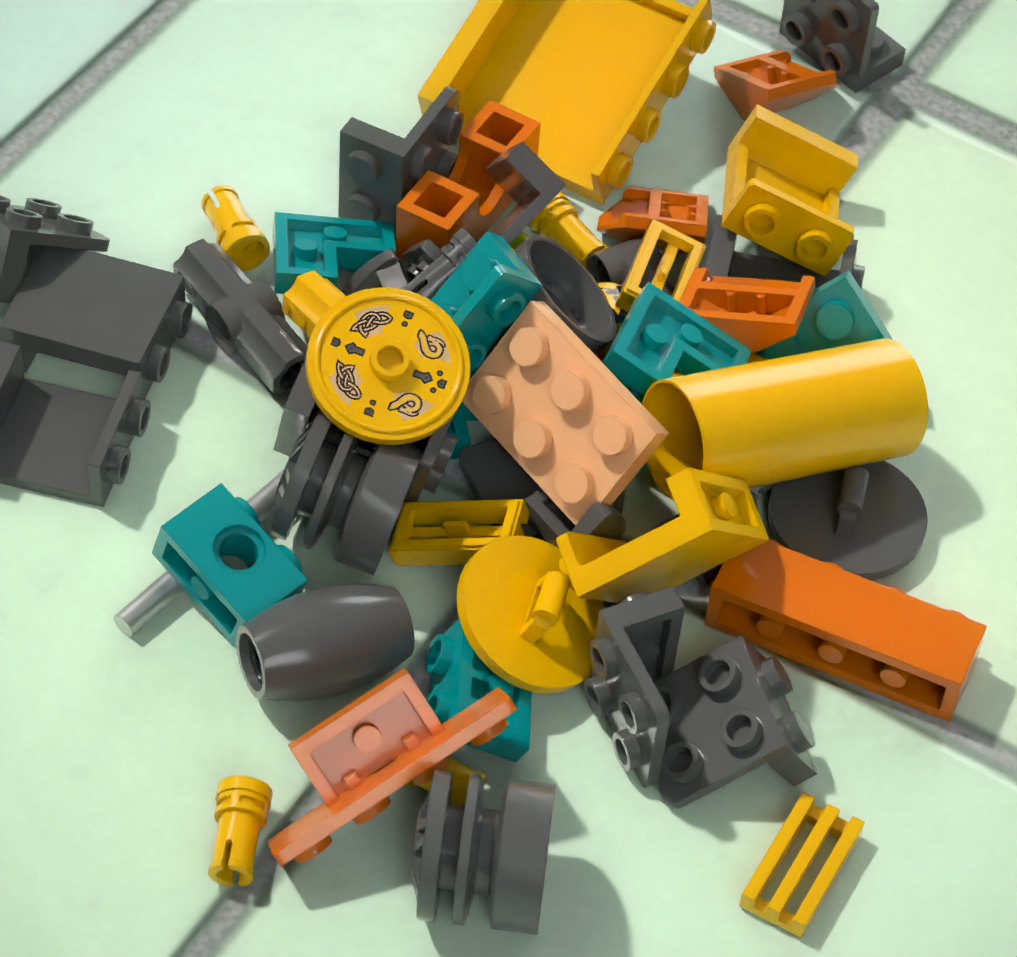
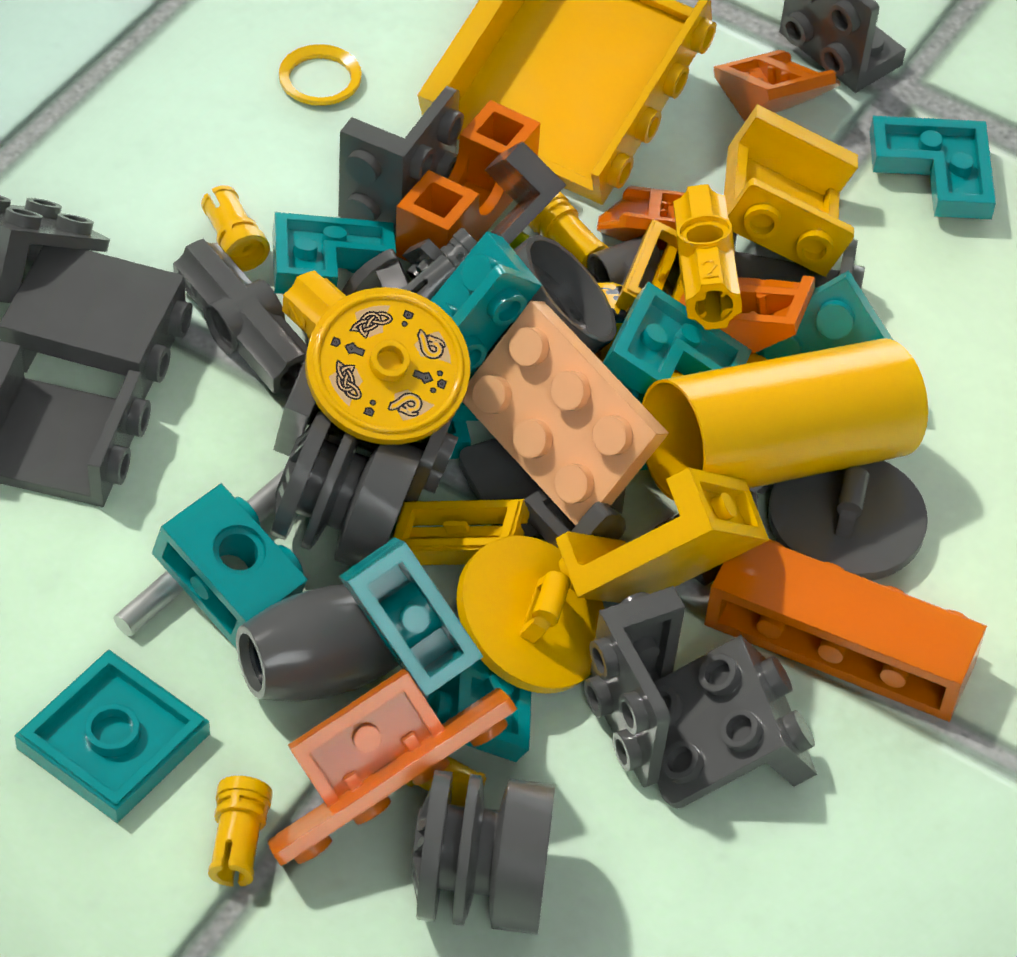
yellow tile [739,791,865,938] -> none
none -> teal tile [14,649,210,823]
none -> yellow piece [279,44,361,106]
none -> teal brick [339,537,484,697]
none -> yellow piece [673,184,742,330]
none -> teal plate [869,115,996,219]

